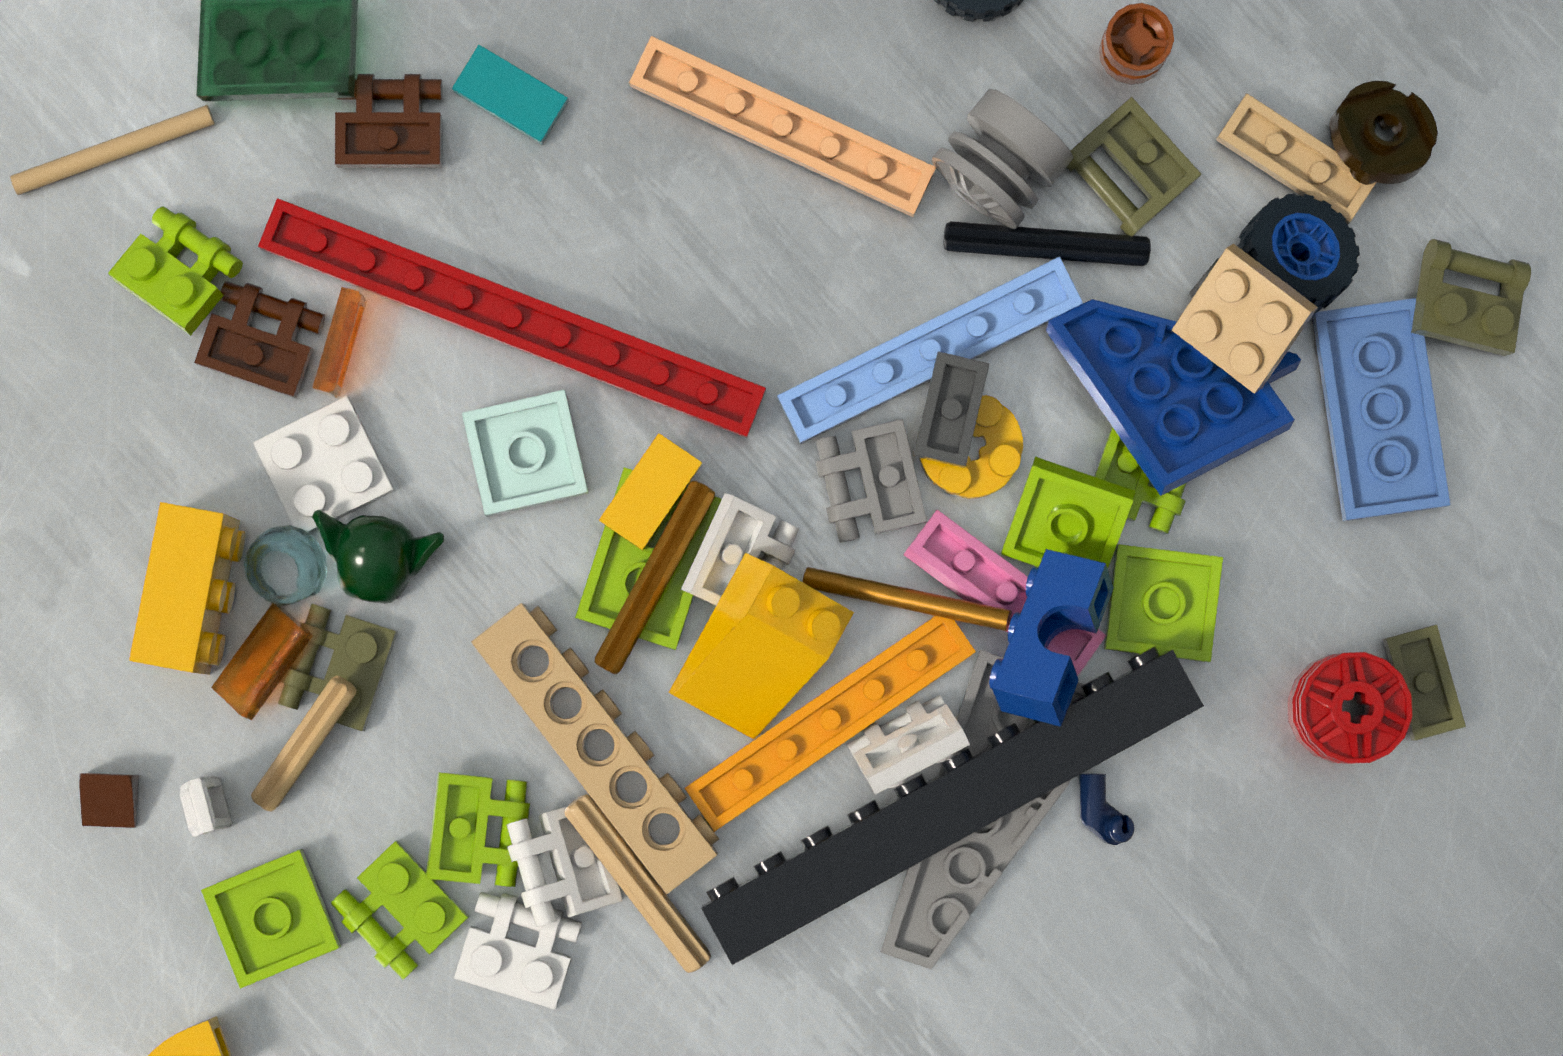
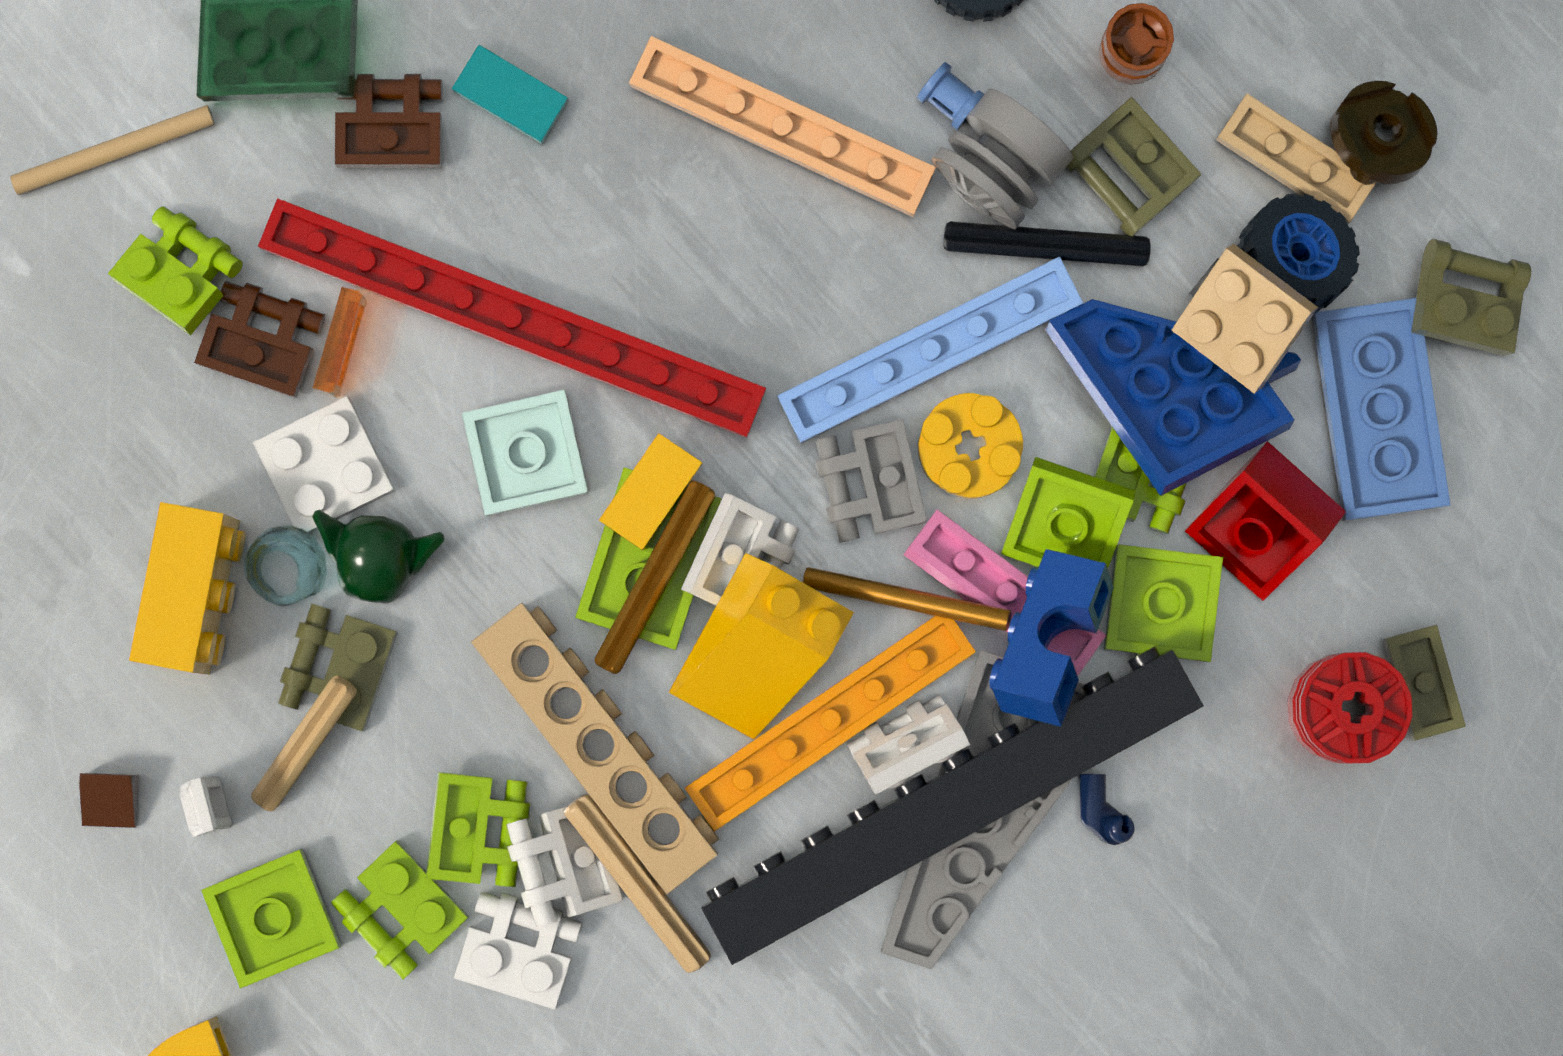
clear orange tile [211,602,313,720] -> none
dark grey plate [913,351,990,468] -> none
none -> medium blue bush [916,62,984,130]
none -> red slope [1185,441,1346,601]

